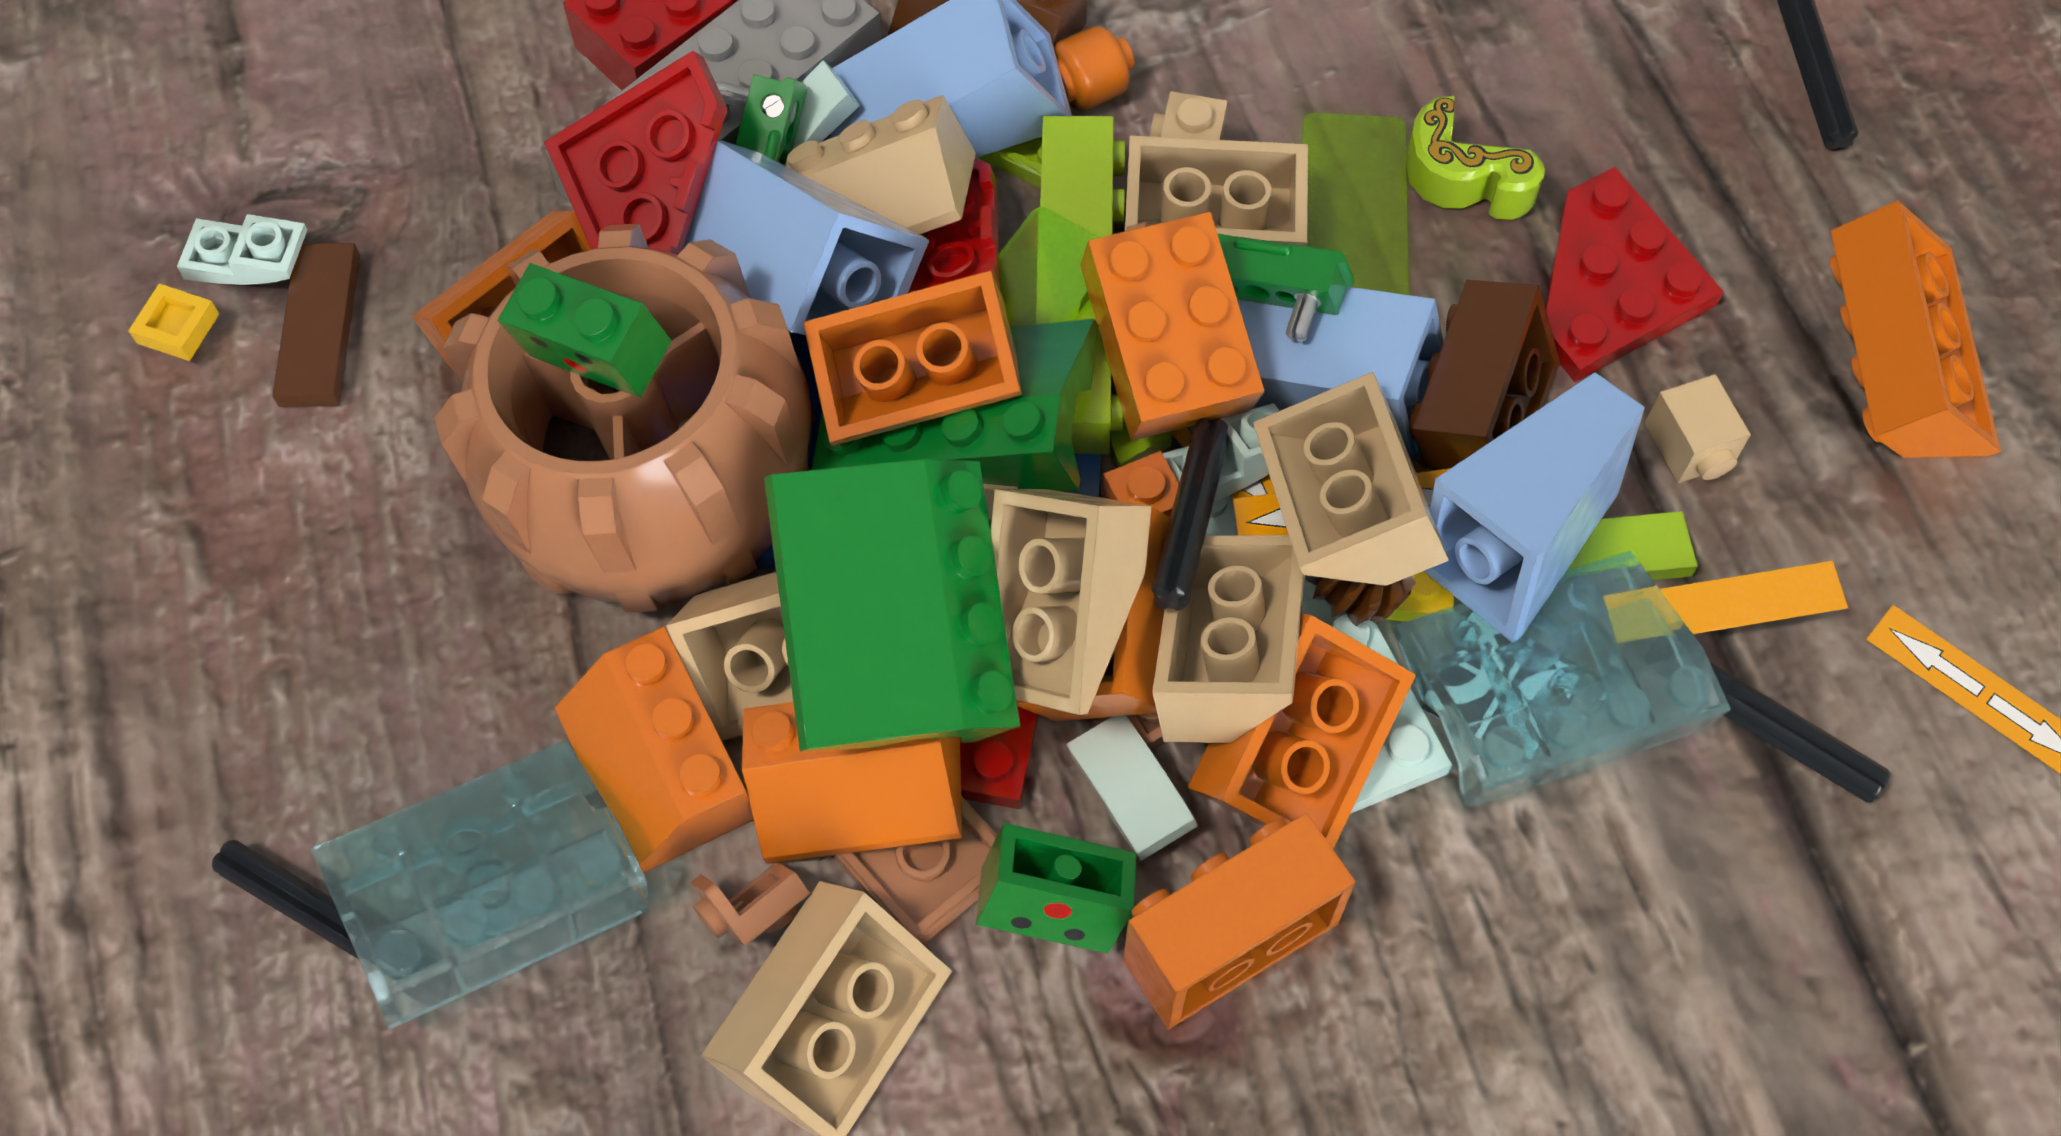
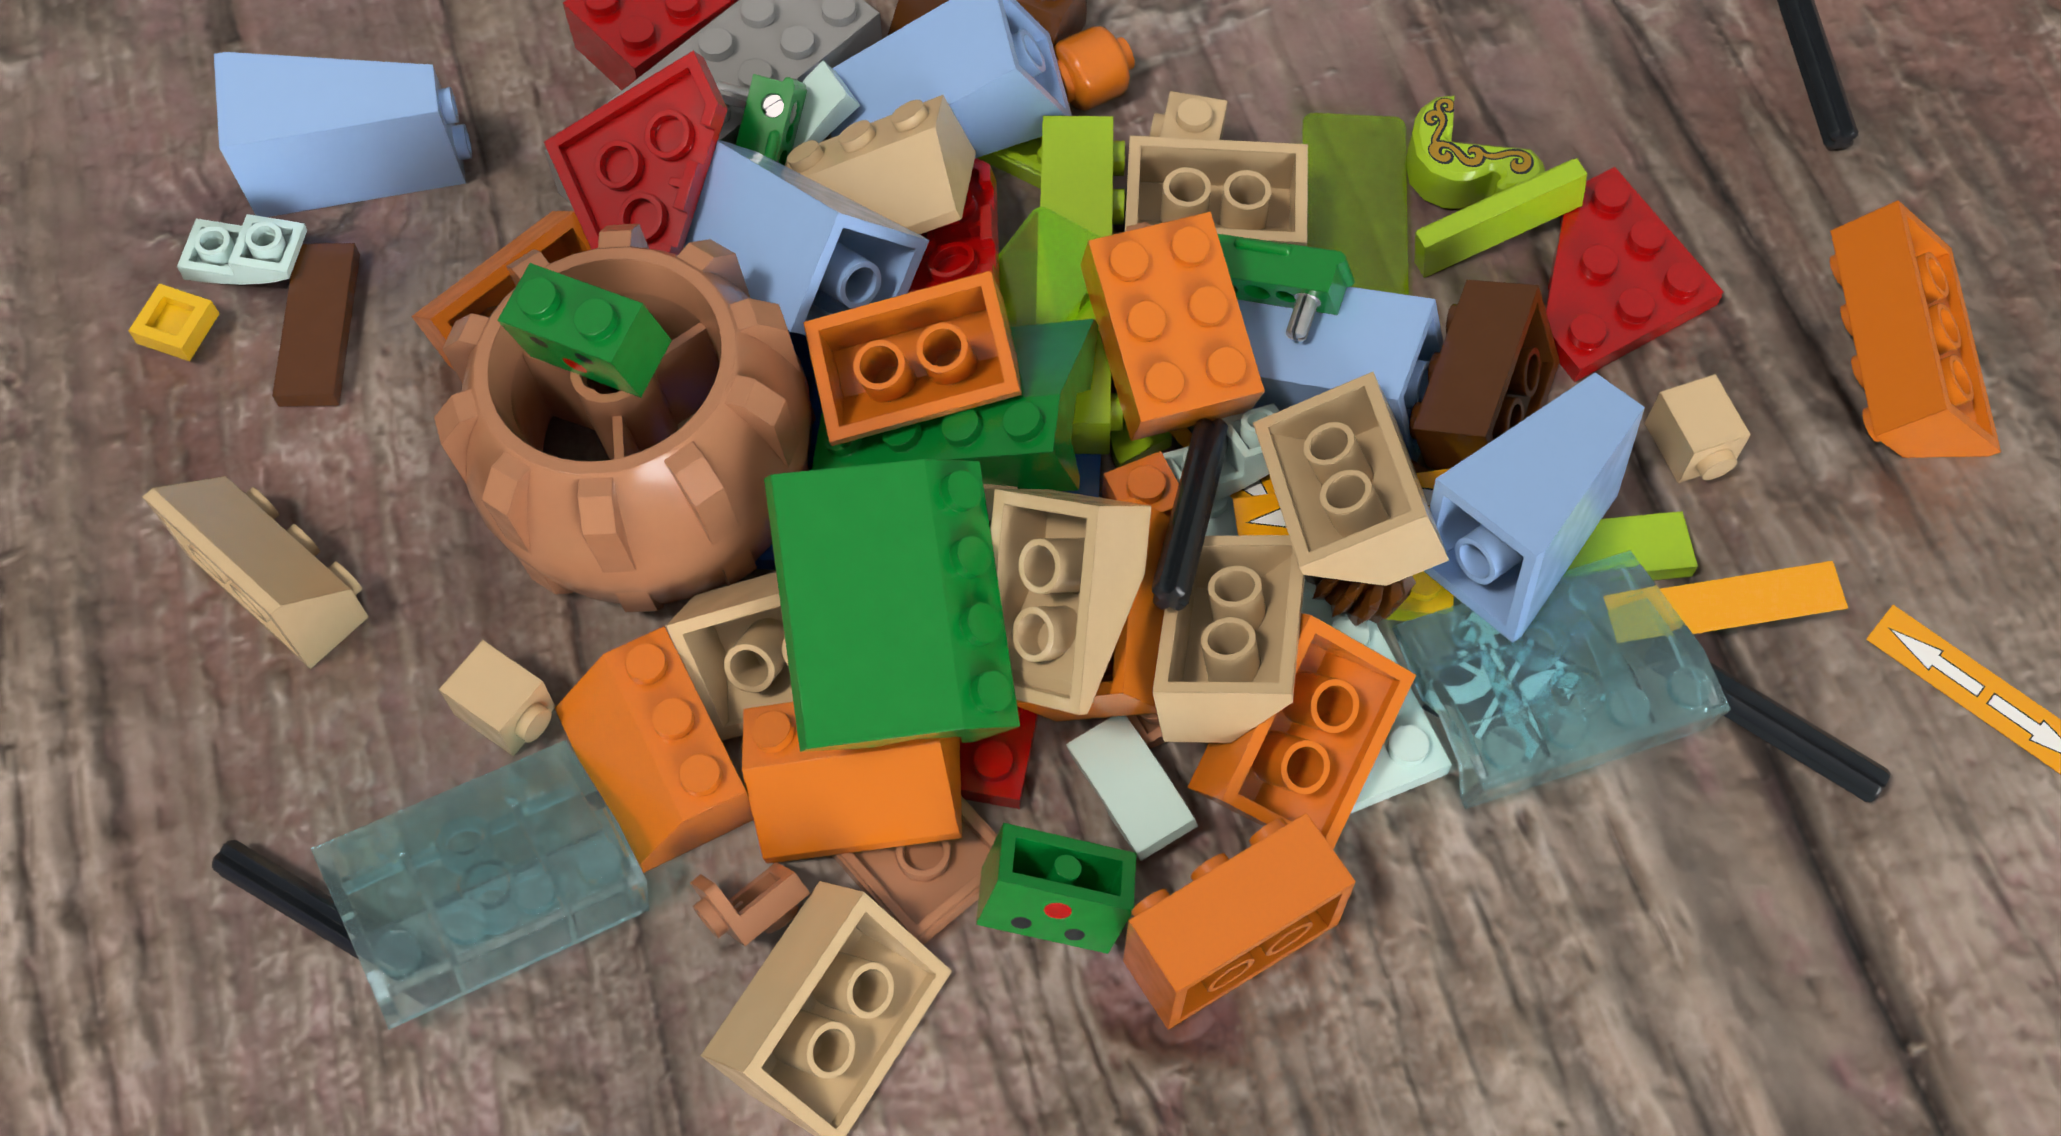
none -> tan slope [142,476,369,669]
none -> light blue slope [214,52,472,217]
none -> tan brick [439,640,556,756]
none -> lime tile [1414,158,1587,278]

